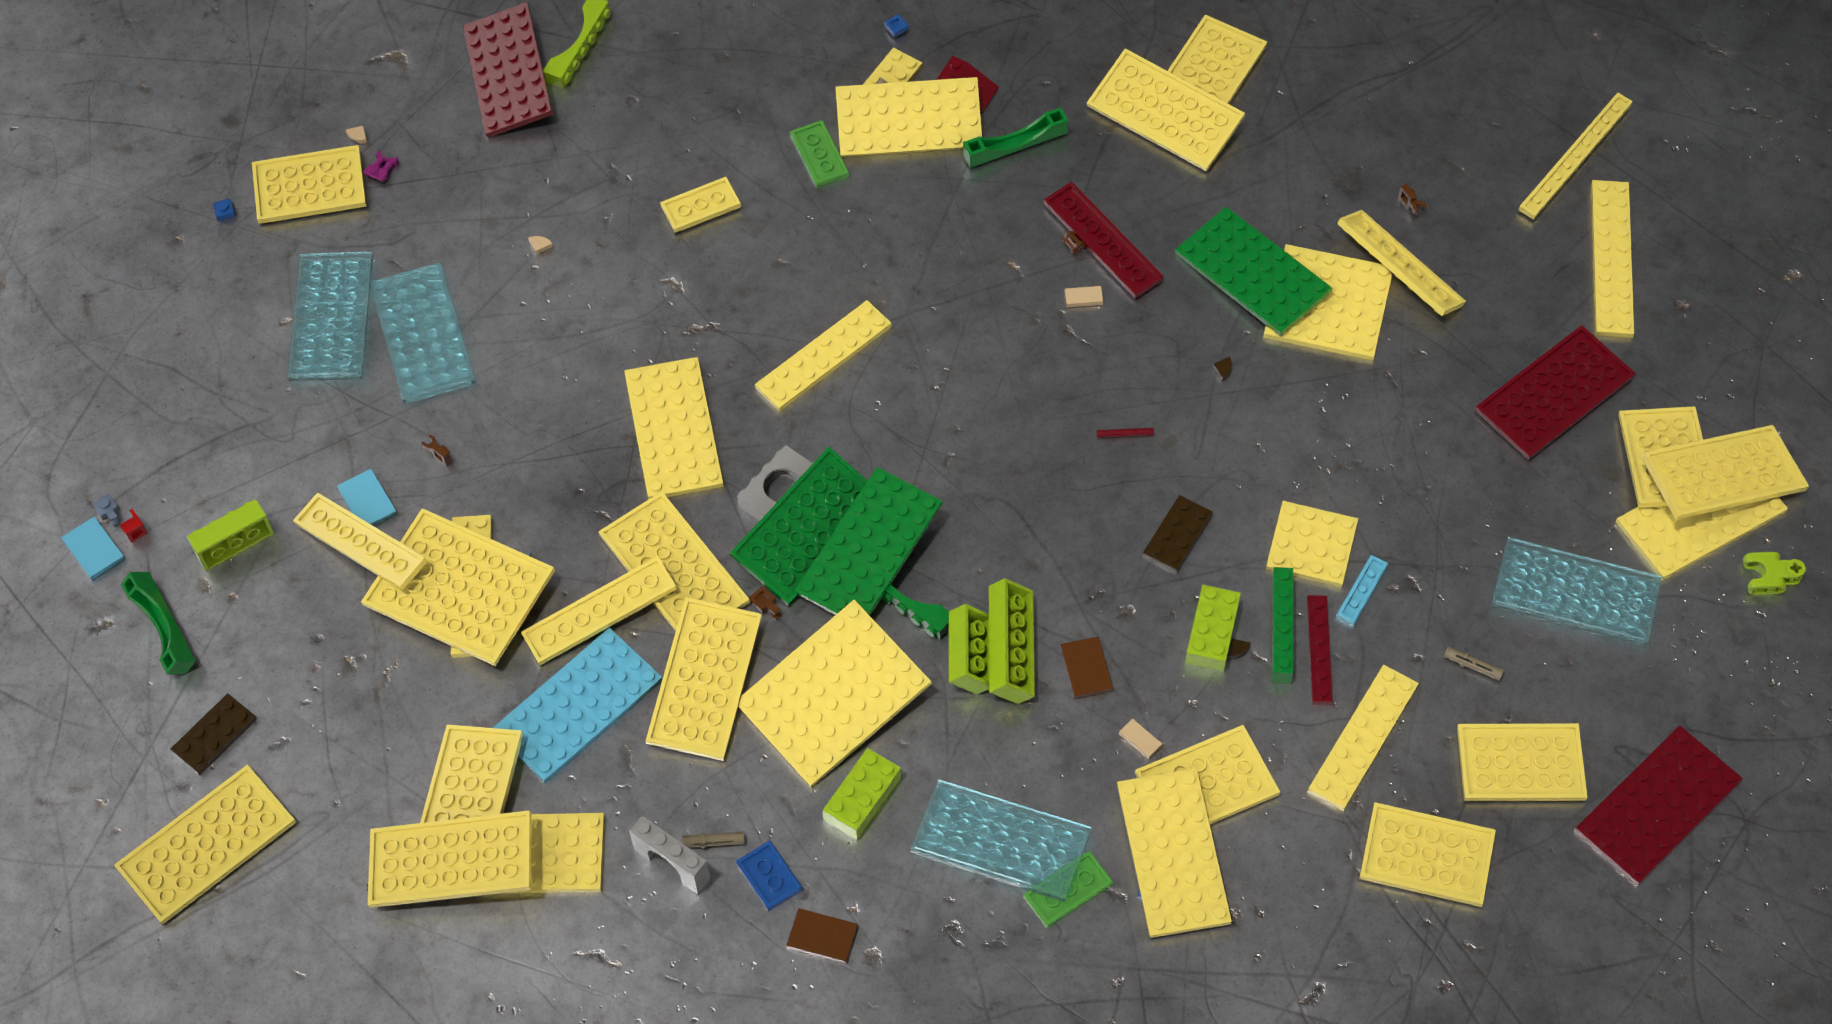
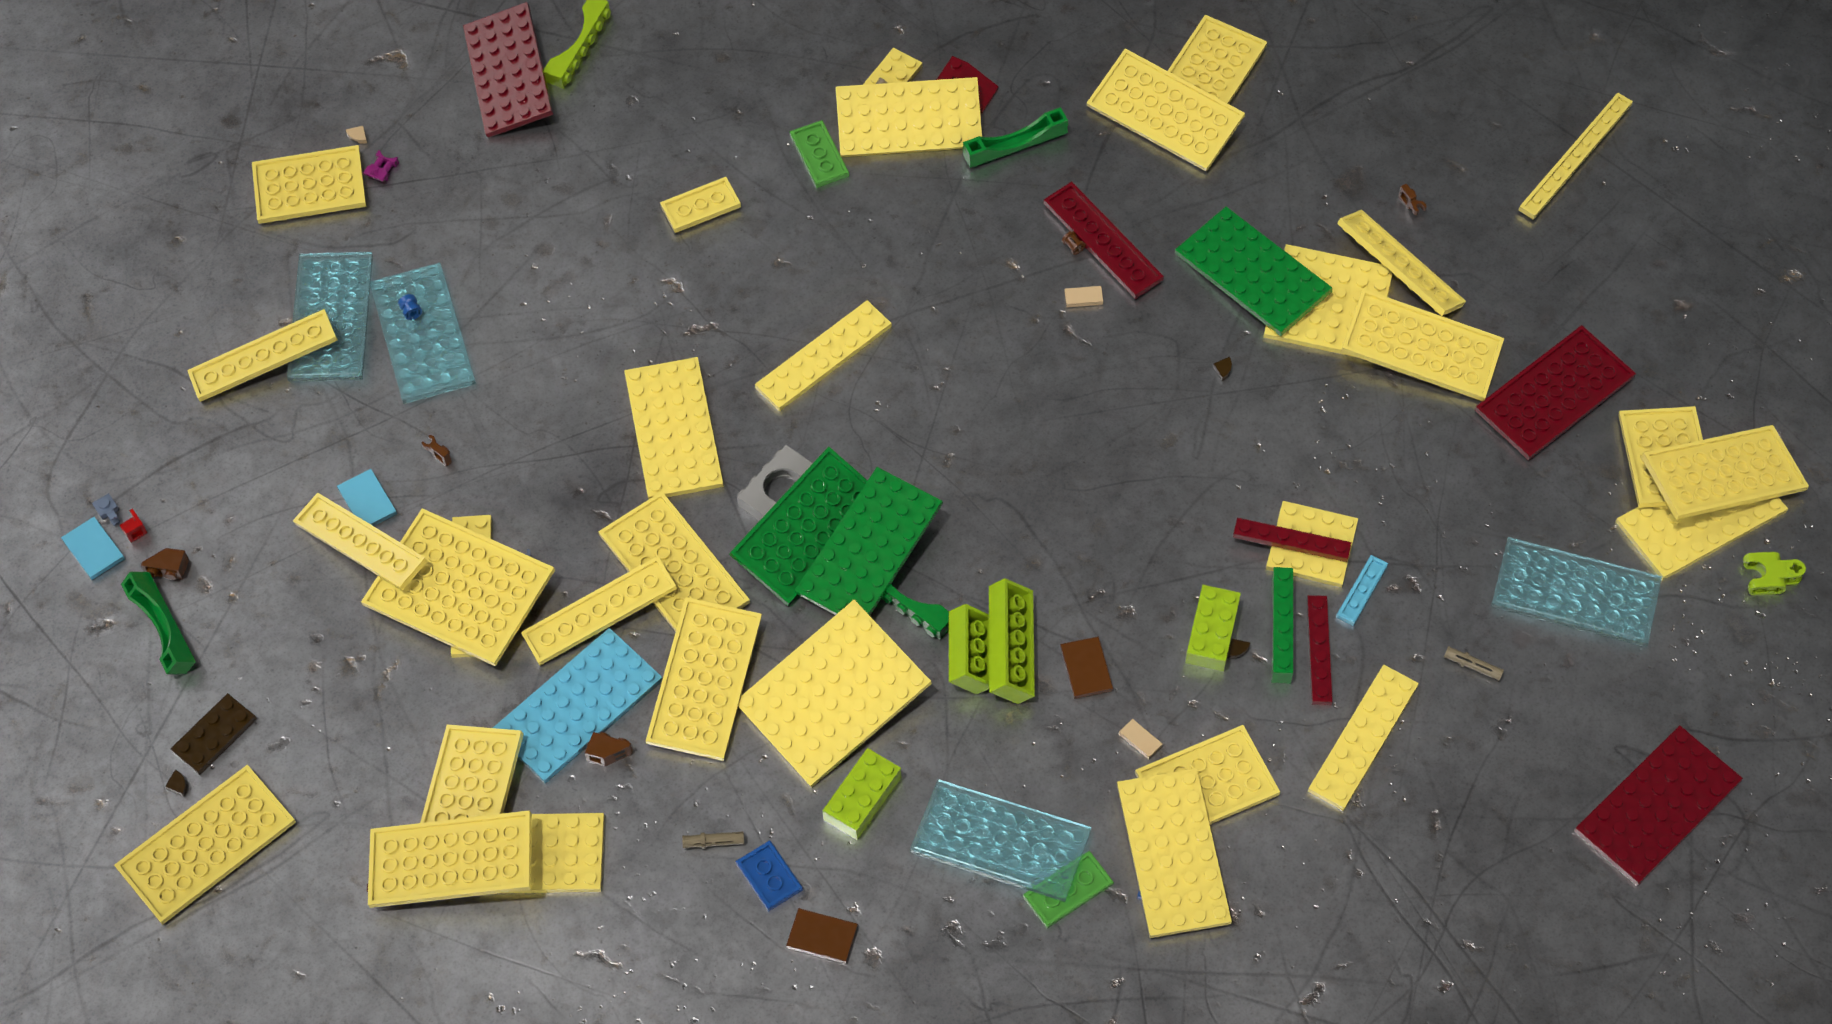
lime brick [187,499,274,571] -> none
blue plate [213,199,235,221] -> none
tan tile [528,236,553,254] -> none
light grey arch [629,816,710,895] -> none
reddish brown plate [749,586,782,620] -> none
blue plate [884,14,909,38] -> none
dark red bar [1096,428,1154,438] -> none
dark brown plate [1142,495,1213,573] -> none
light yellow plate [1359,802,1496,907] -> none
light yellow plate [1457,723,1587,801] -> none
light yellow plate [1591,180,1634,338] -> none
none -> reddish brown slope [141,548,189,580]
none -> dark brown tile [165,770,186,796]
none -> light yellow plate [187,309,338,402]
none -> blue wheel [398,294,422,320]
none -> reddish brown slope [585,732,633,766]
none -> dark red plate [1233,518,1352,562]
none -> light yellow plate [1341,289,1504,401]

